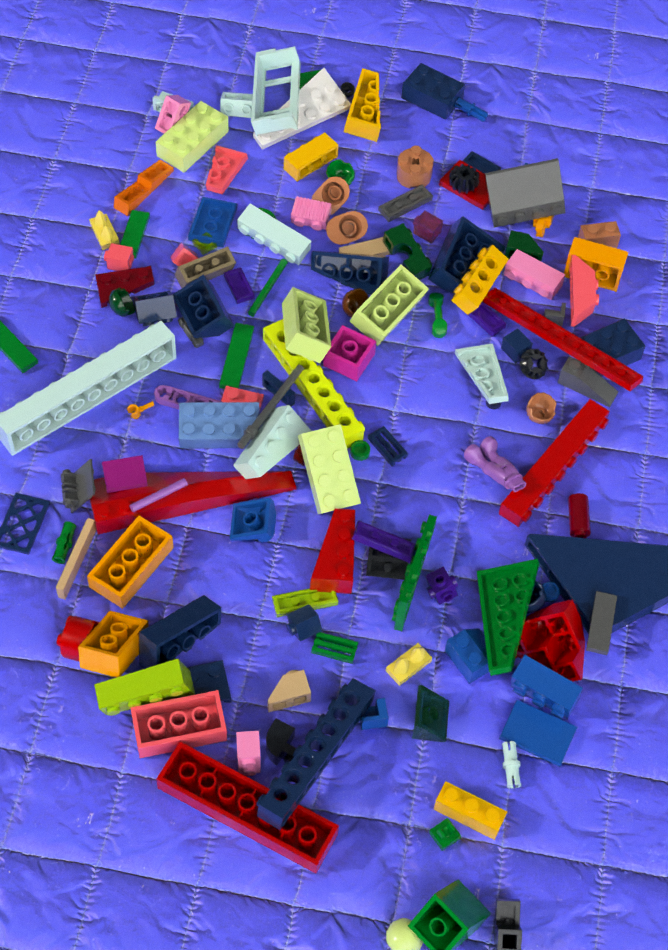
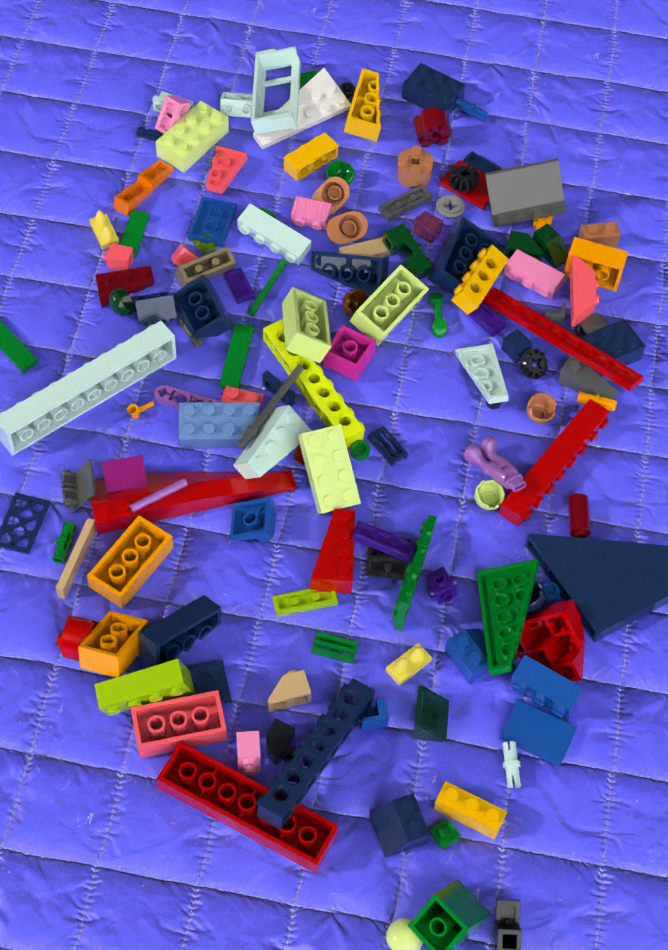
dark blue brick [286,604,323,641] -> none
dark grey tile [586,591,617,655] -> none
none -> dark blue axle [137,127,163,141]
none -> dark blue slope [369,793,430,858]
none -> dark red brick [413,107,452,148]
none -> light grey gear [436,195,465,220]
none -> yellowish green hair [474,480,505,510]
none -> dark green slope [533,223,568,269]
none -> dark grey brick [576,312,608,337]
none -> light orange axle [577,391,617,412]

